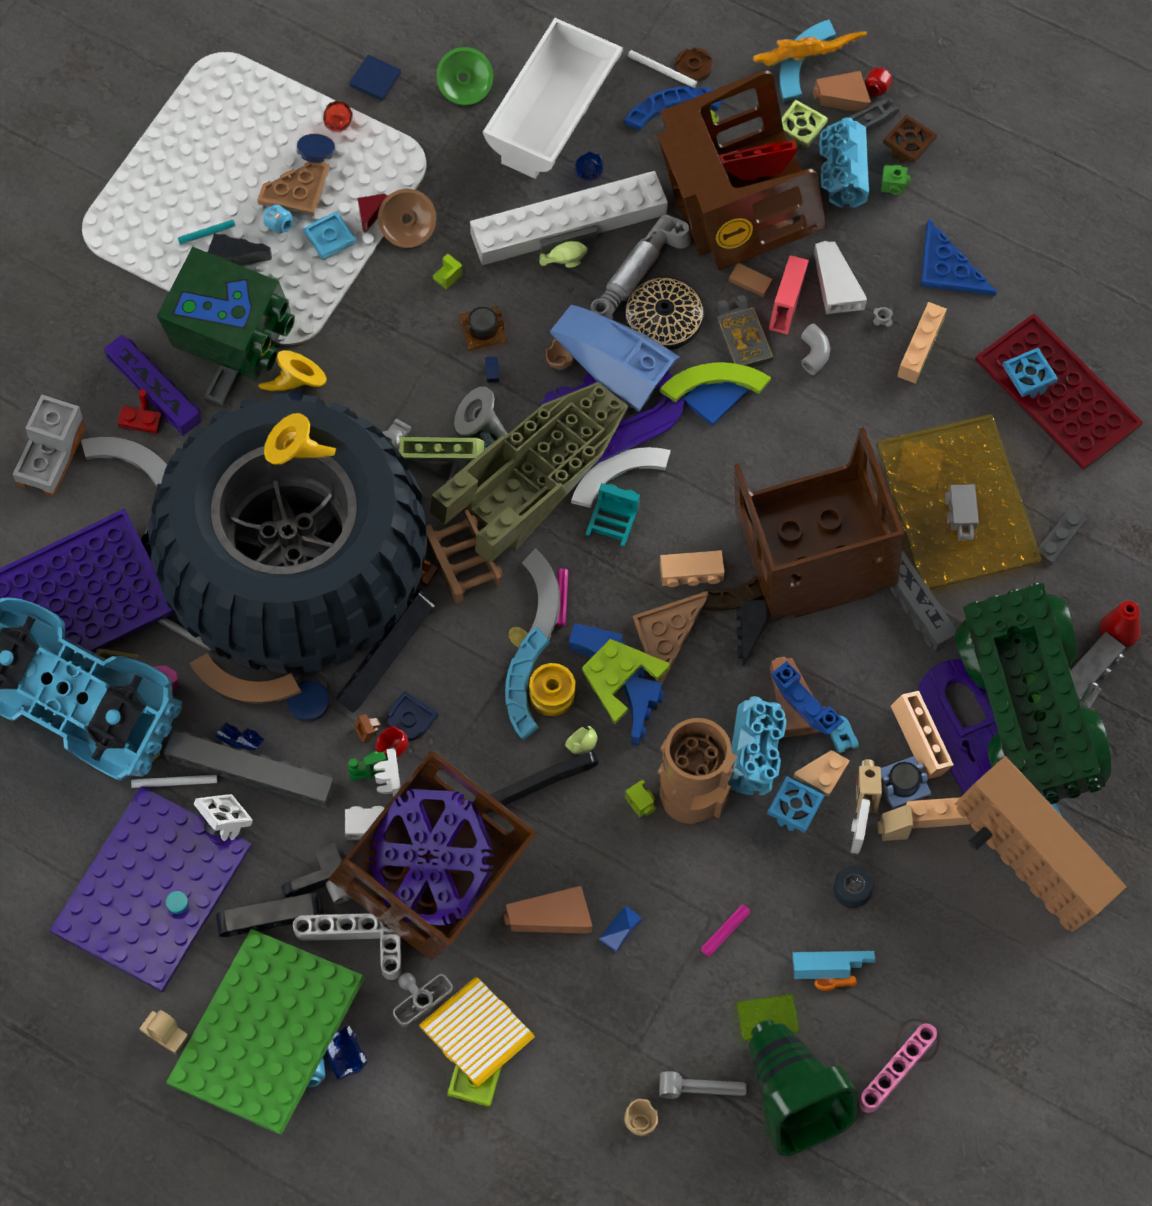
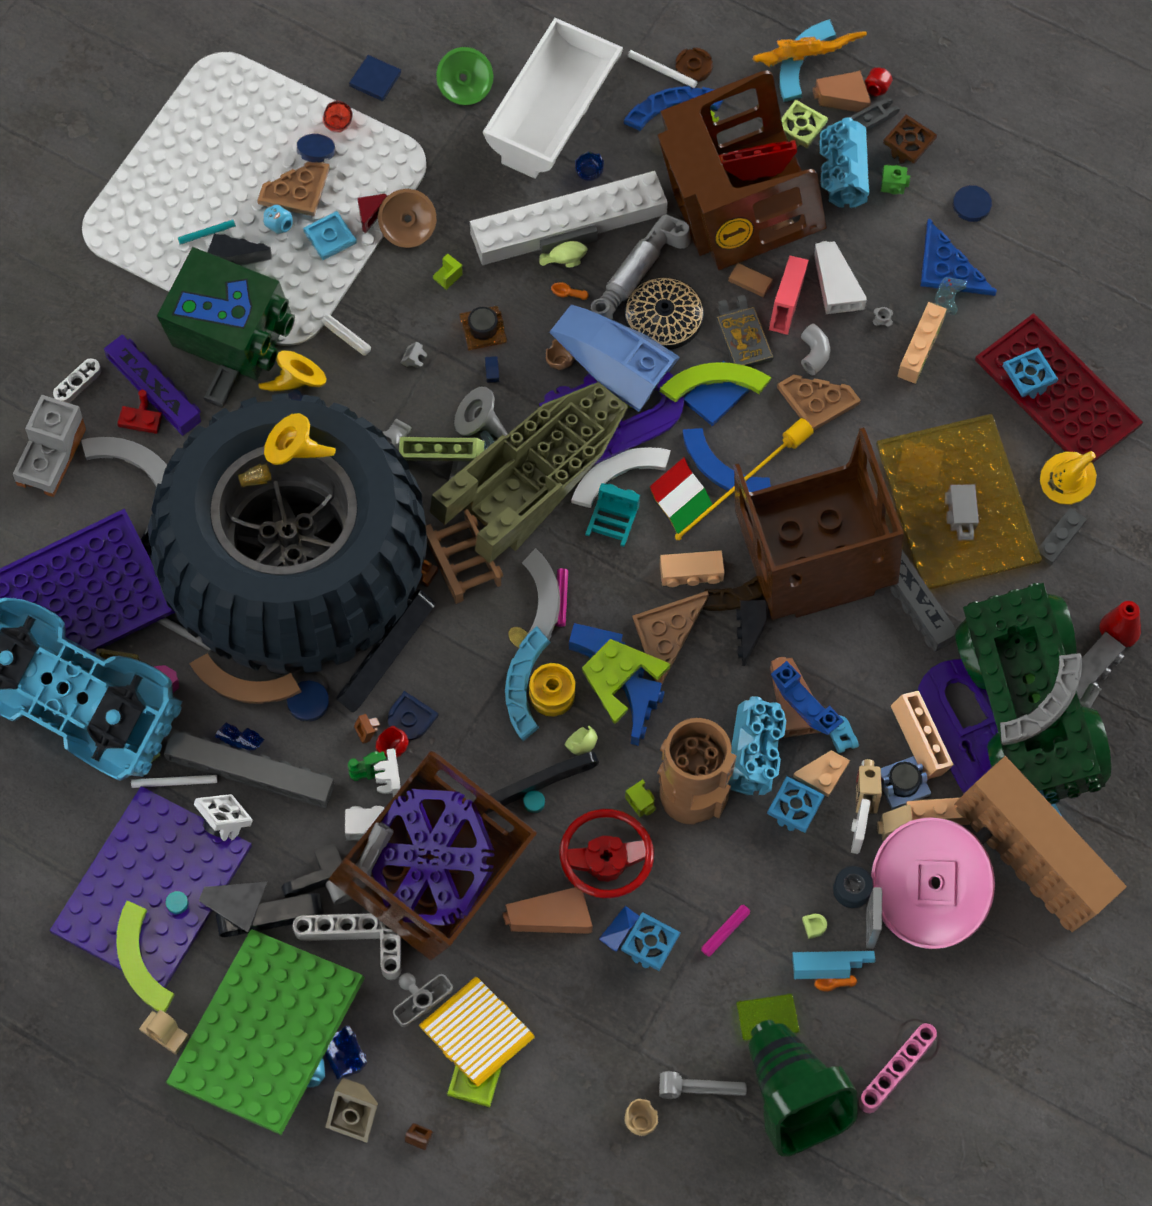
none -> white beam [53,359,101,403]
none -> lime tile [117,901,174,1012]
none -> flat silver sticker [199,882,267,932]
none -> clear yellow cone [238,463,272,487]
none -> white axle [322,315,371,356]
none -> dark tan slope [325,1078,378,1143]
none -> light grey axle [352,822,393,889]
none -> light grey tile [401,342,427,368]
none -> reddish brown slope [405,1123,433,1150]
none -> teal tile [524,791,545,813]
none -> orange piece [551,282,589,300]
none -> red piece [559,809,654,898]
none -> dark azure piece [621,912,680,971]
none -> flag [650,418,814,540]
none -> blue tile [682,428,771,492]
none -> medium nougat plate [777,375,861,430]
none -> yellowish green tile [802,914,827,939]
none -> light grey tile [866,887,882,949]
none -> bright pink dish [871,818,995,949]
none -> clear light blue piece [934,277,968,315]
none -> dark blue tile [953,185,992,222]
none -> light grey tile [1000,653,1082,745]
none -> yellow piece [1040,451,1097,505]

